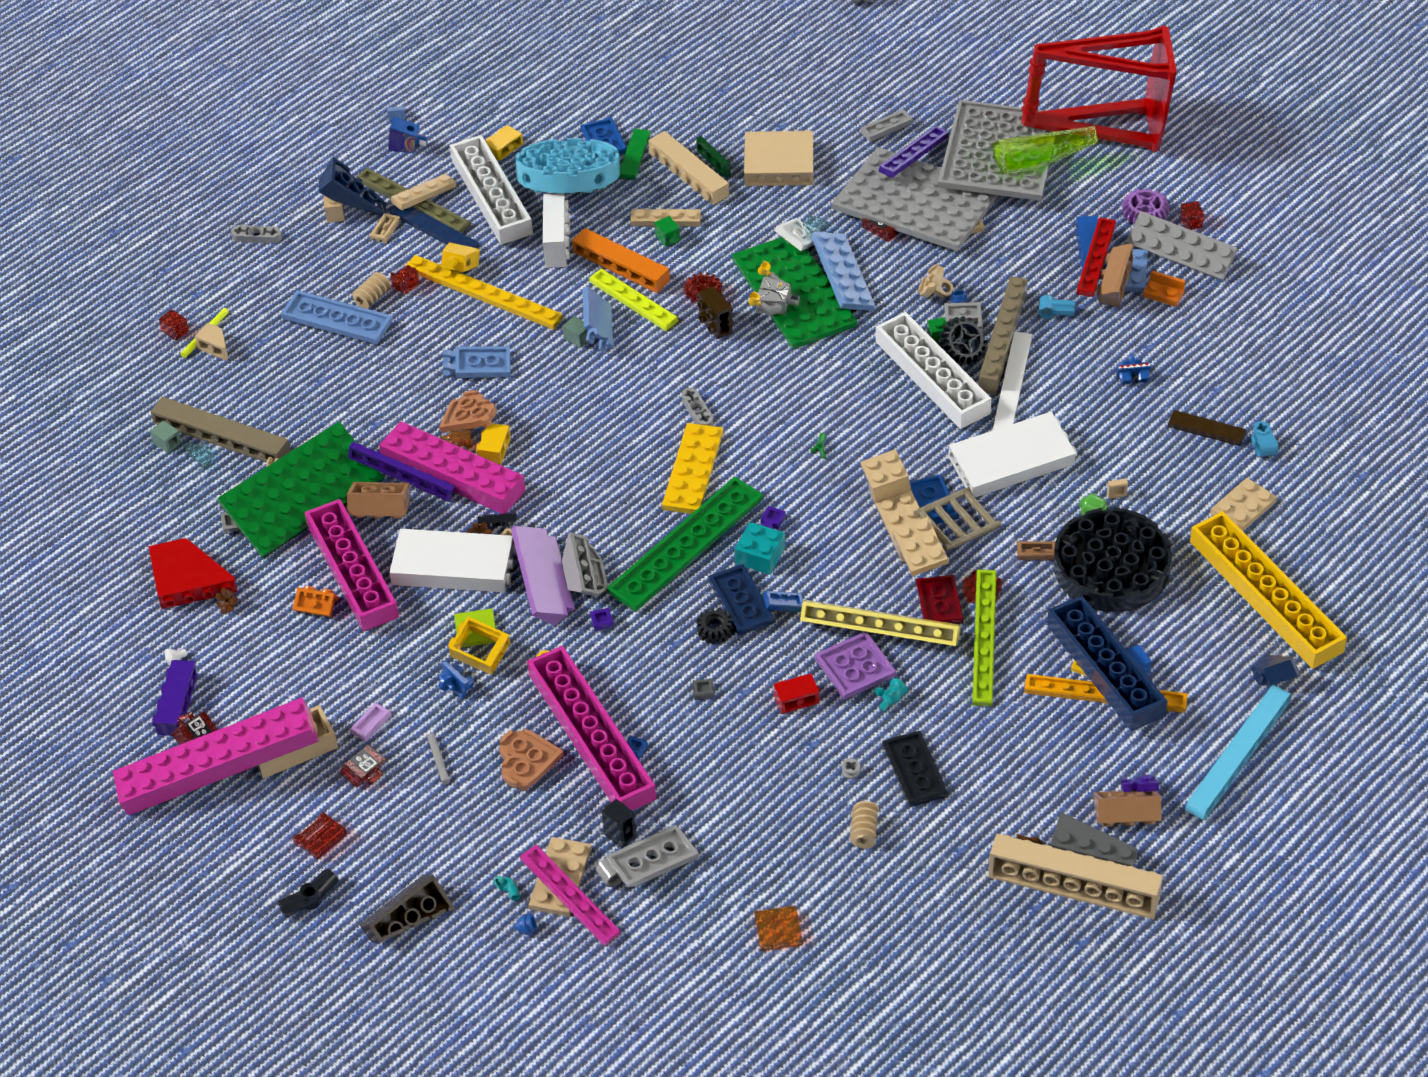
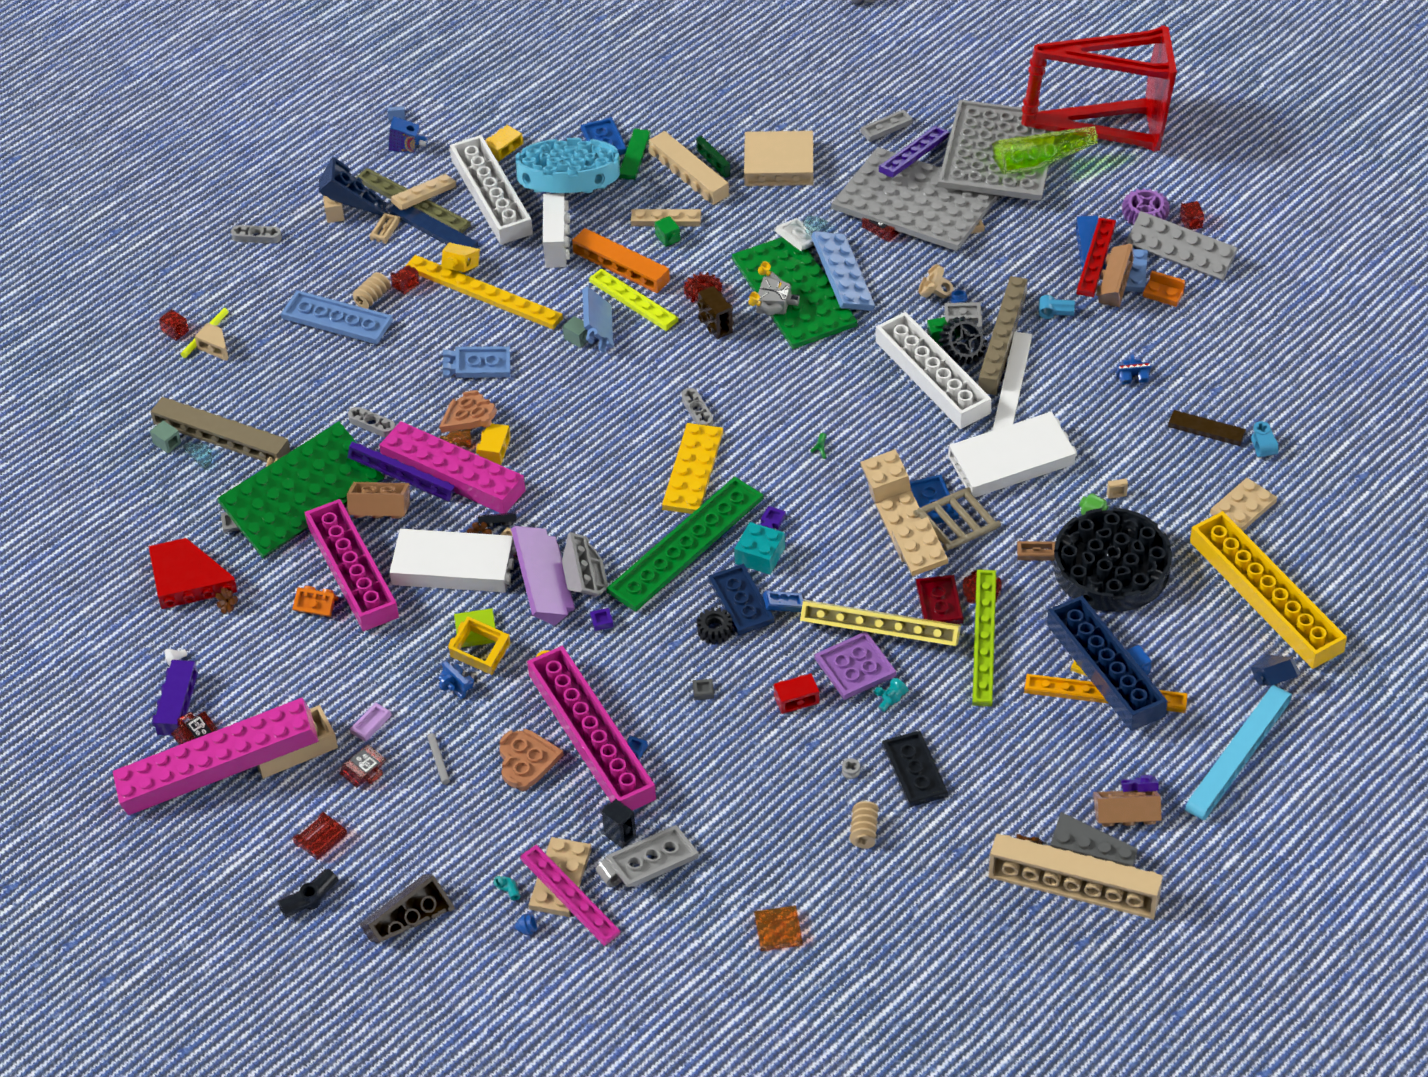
none -> light grey beam [348,407,395,438]

